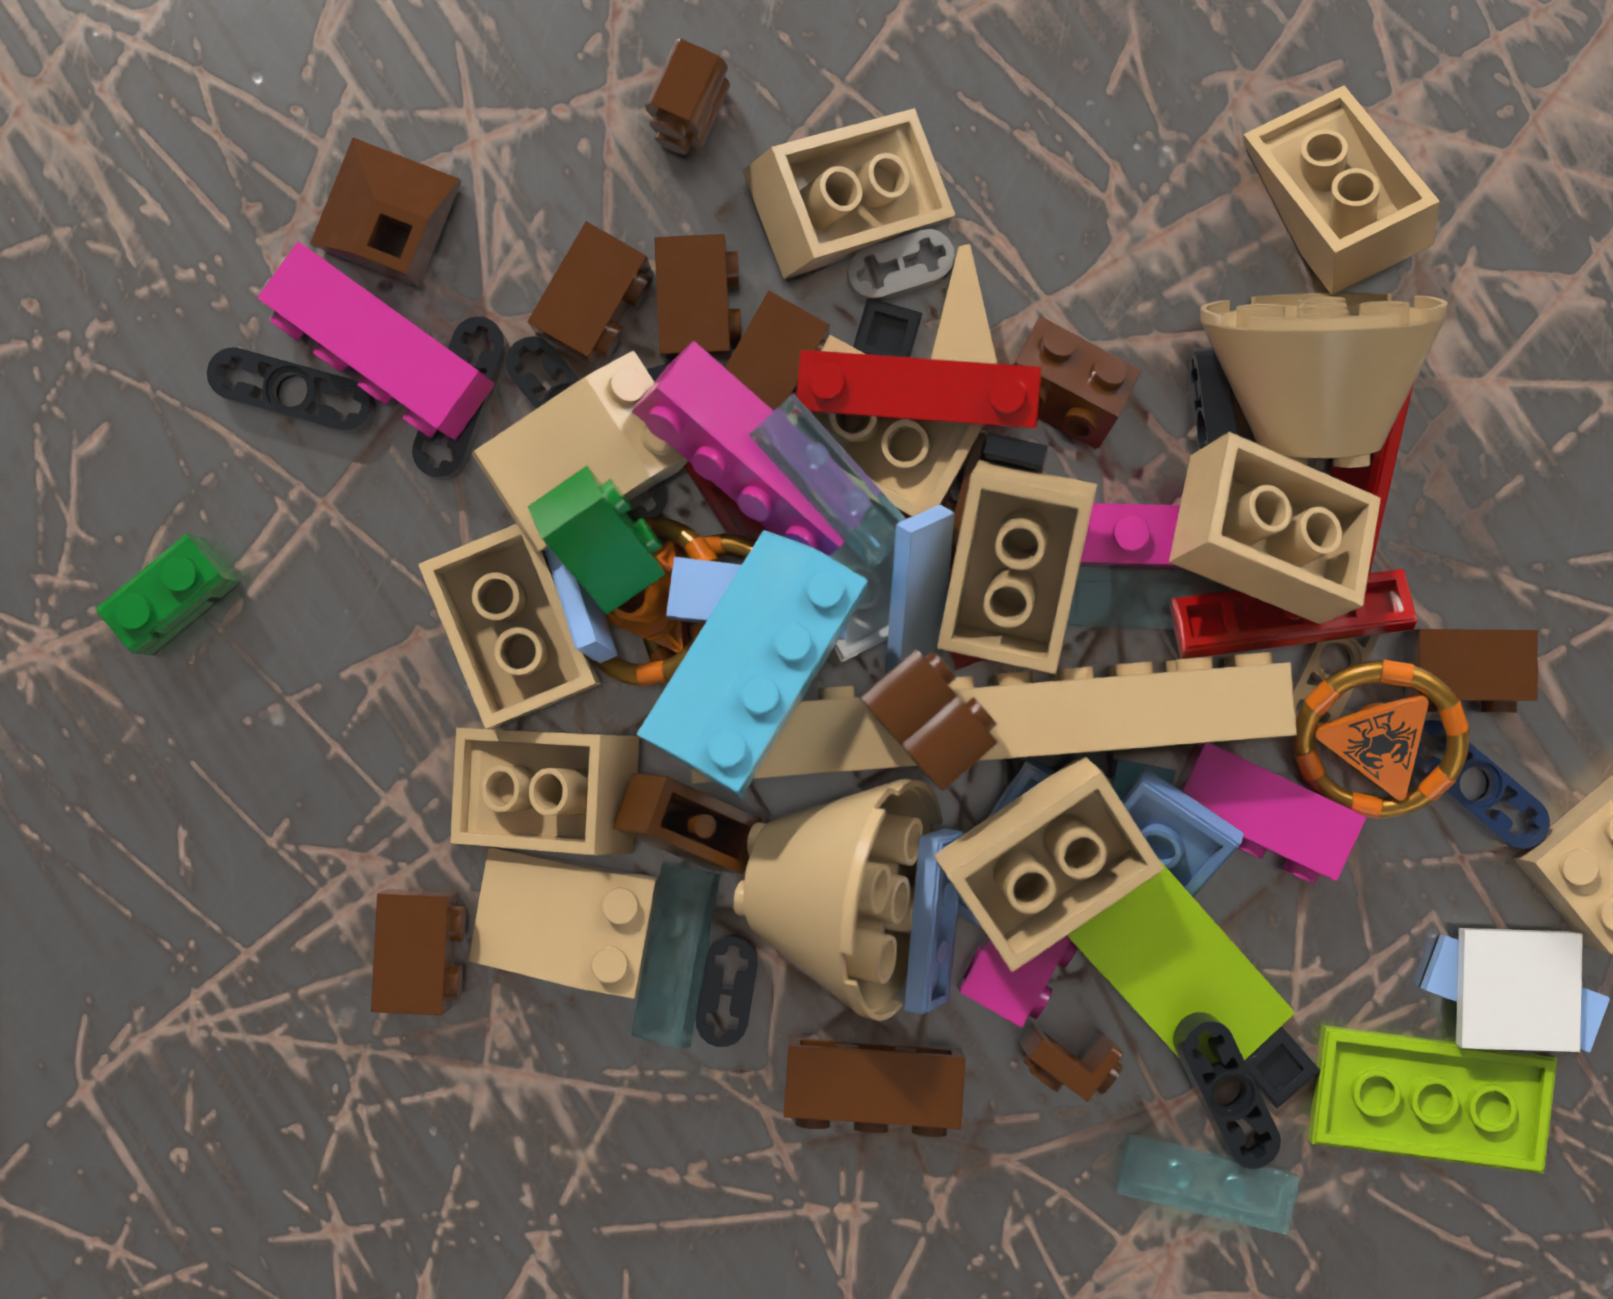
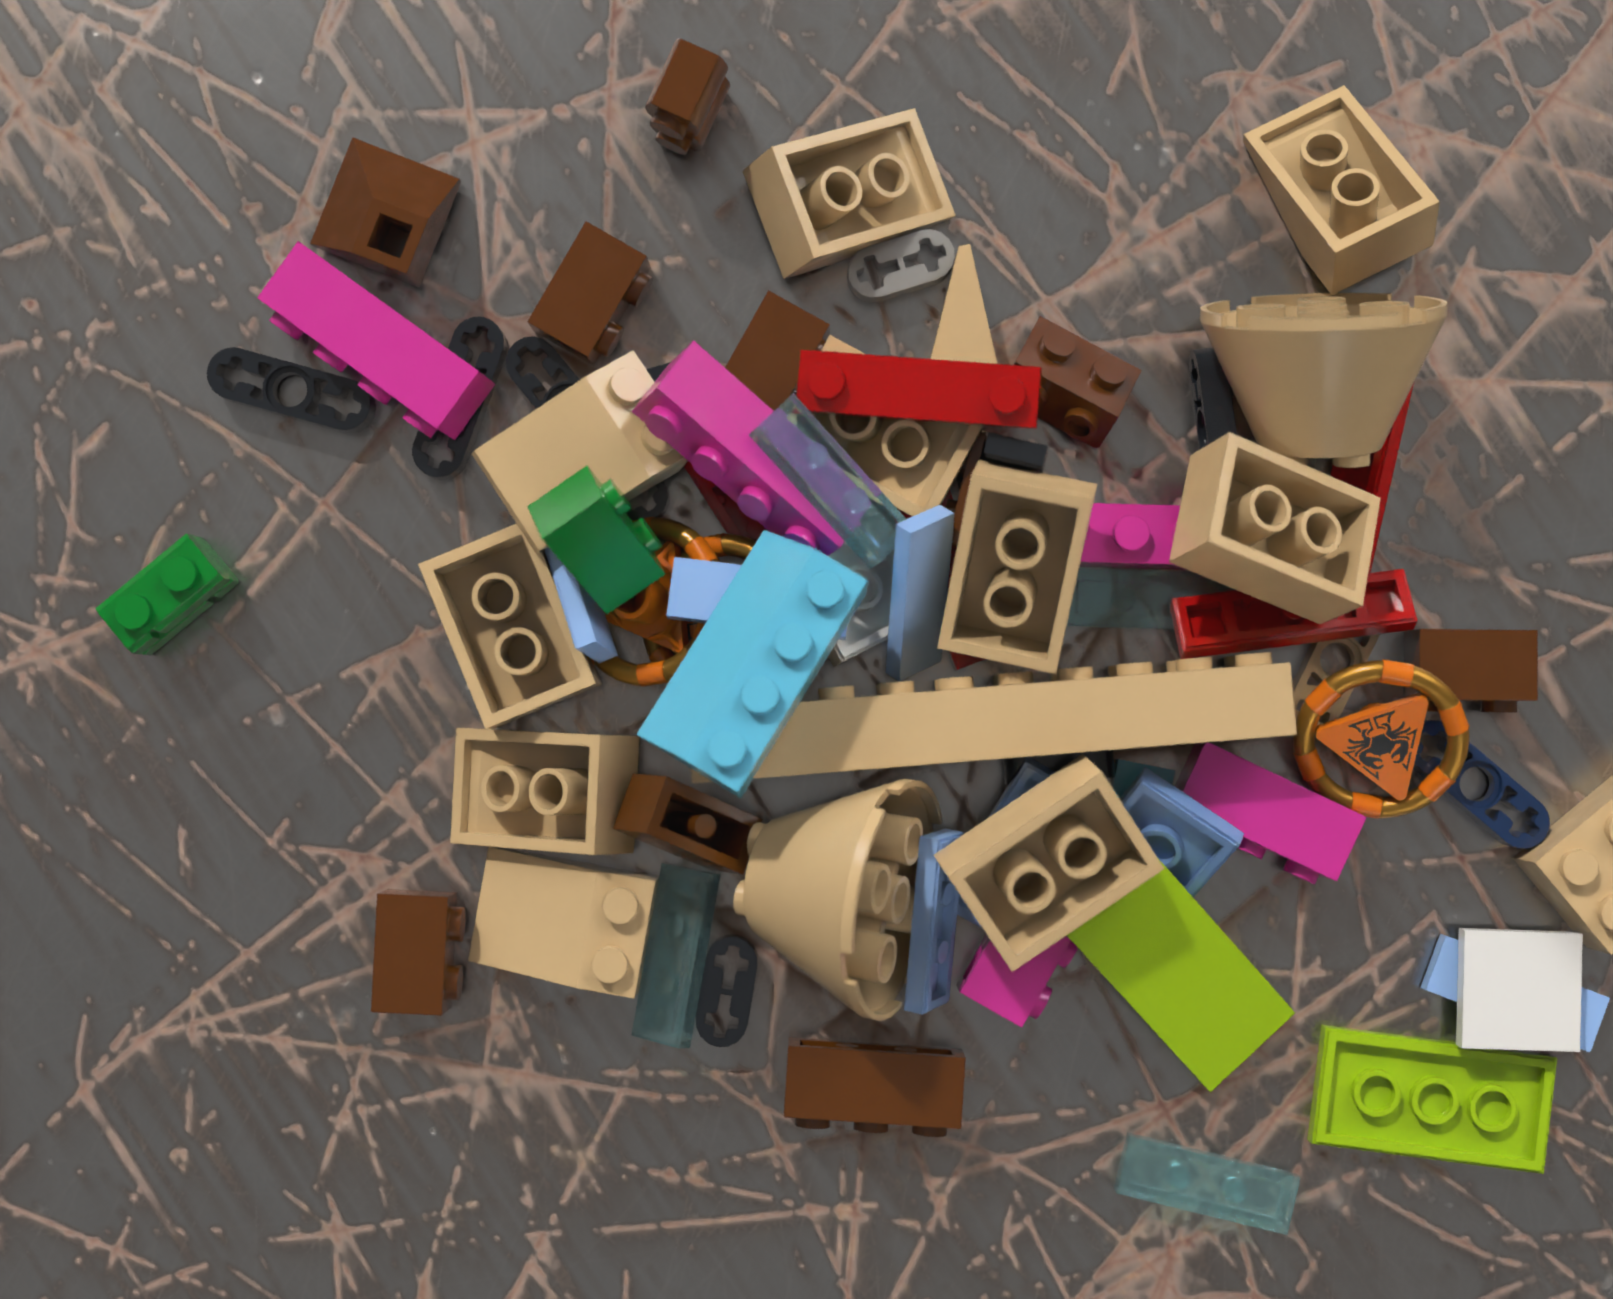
reddish brown brick [654,234,742,363] -> none
black tile [853,298,923,357] -> none
reddish brown brick [859,649,998,792] -> none
reddish brown bracket [1018,1022,1123,1102] -> none
black beam [1173,1012,1281,1169] -> none
black tile [1245,1026,1321,1109] -> none

